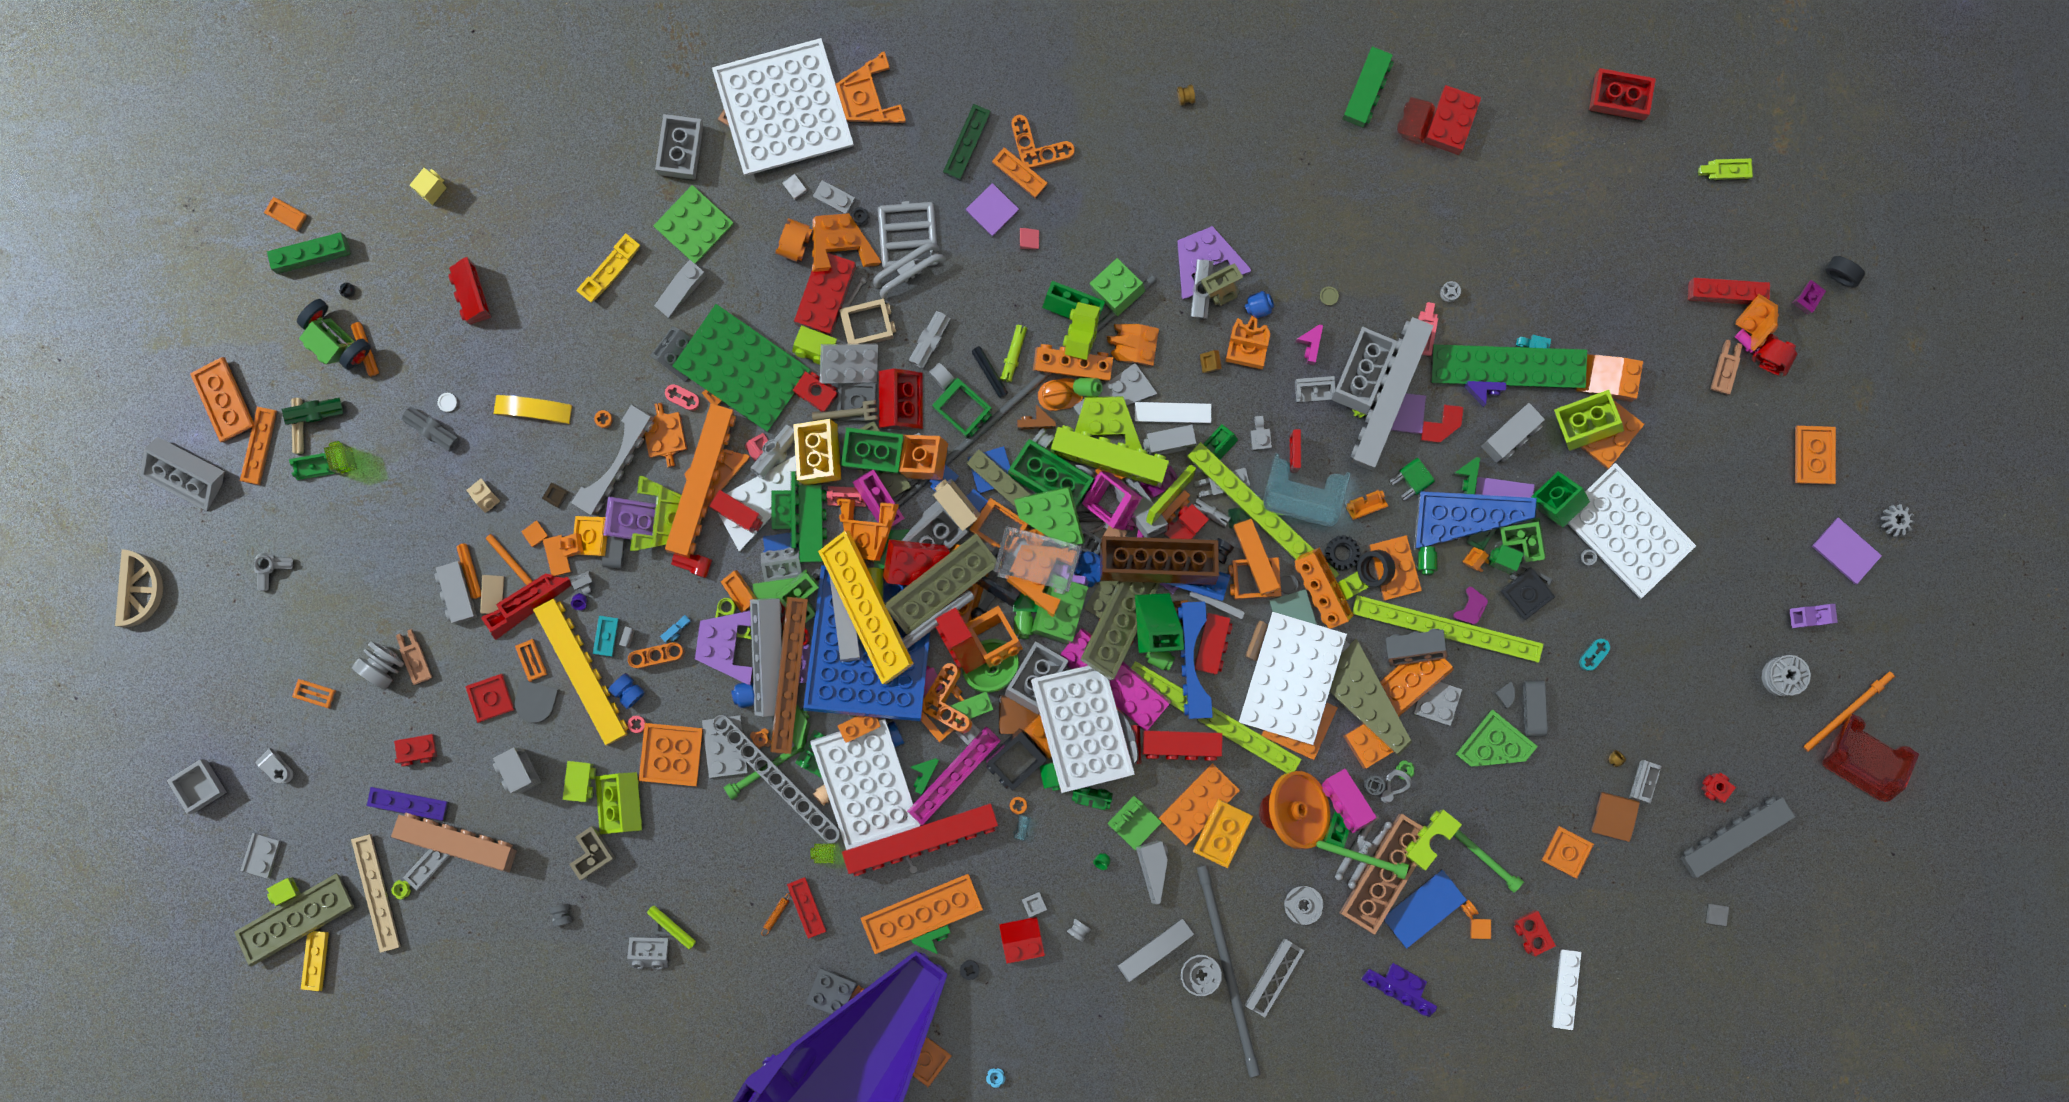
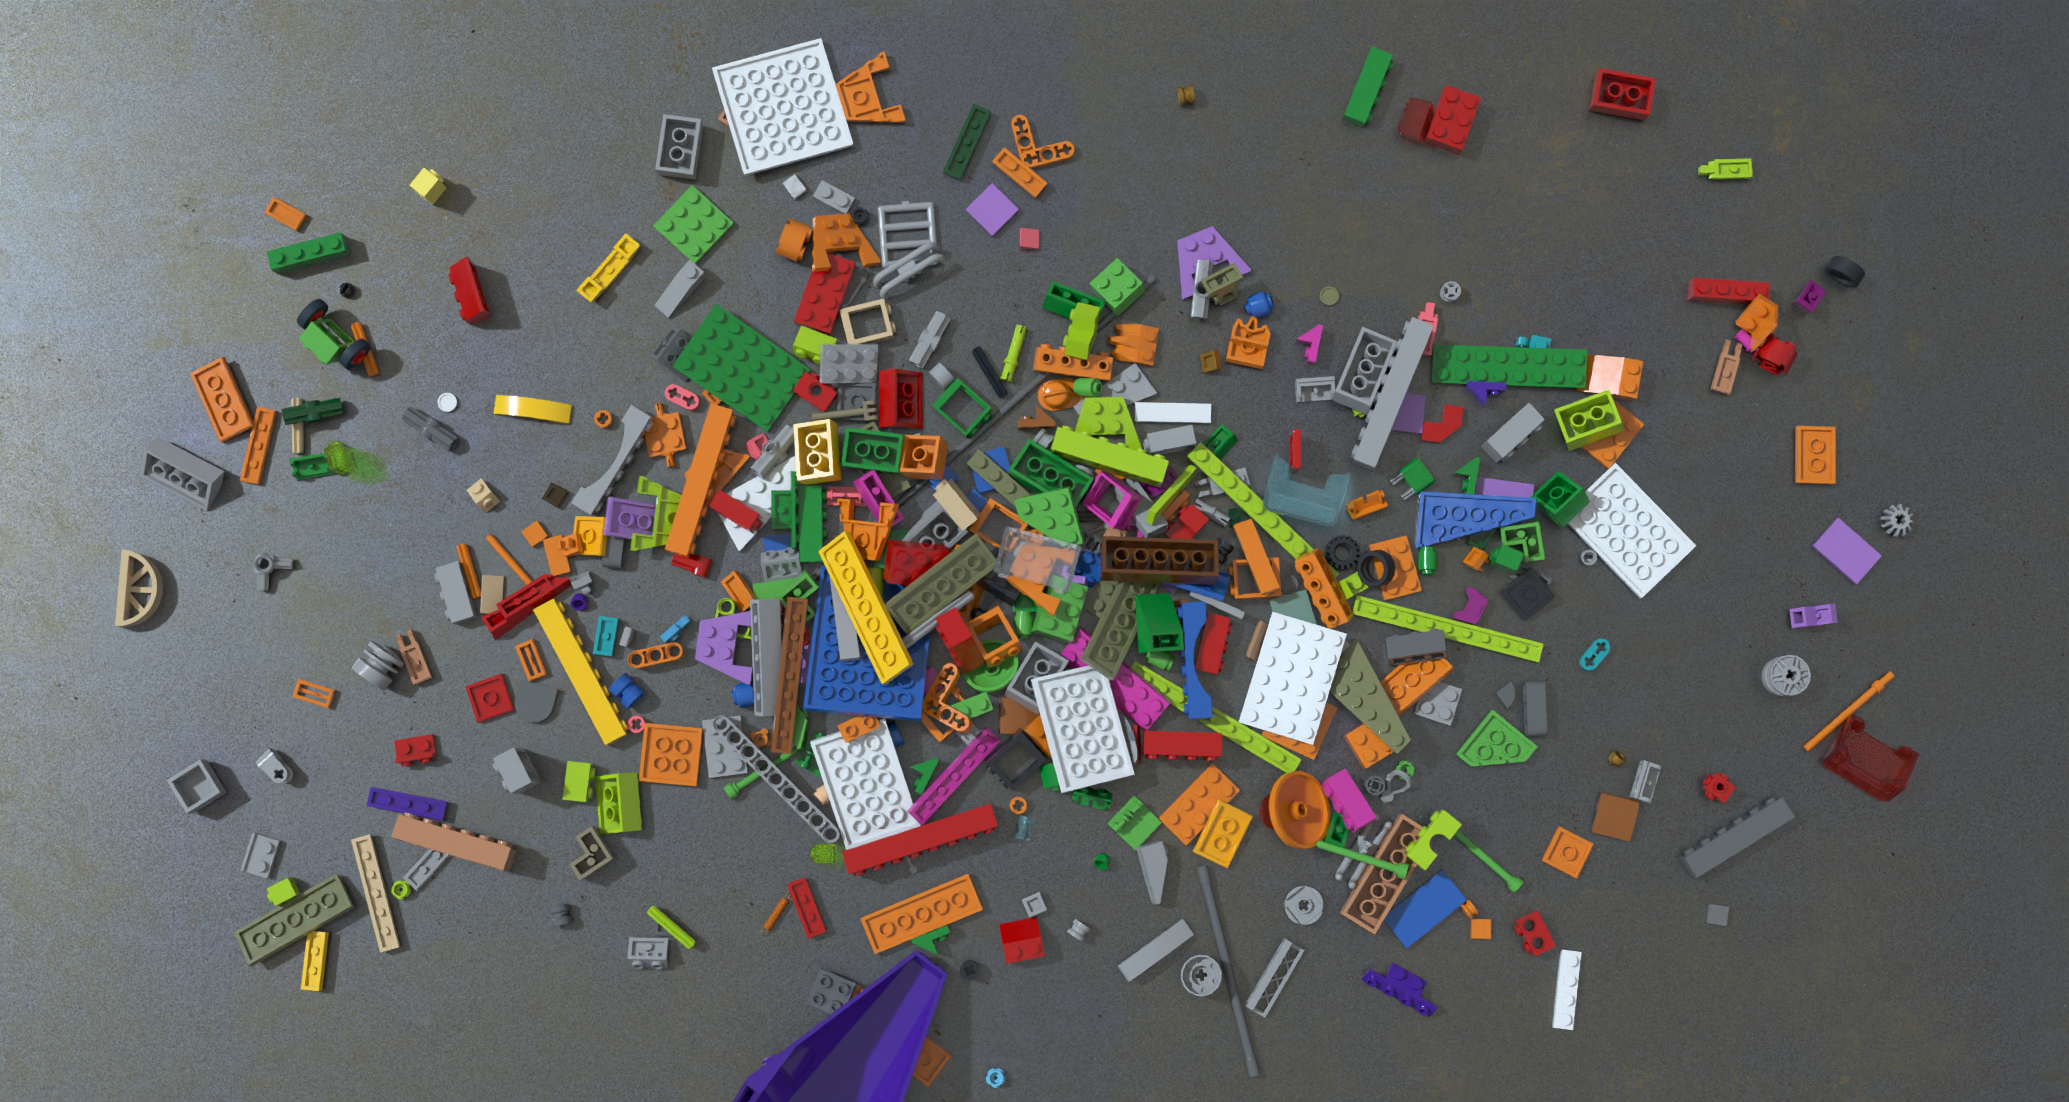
light grey plate [1250,416,1272,450] -> none

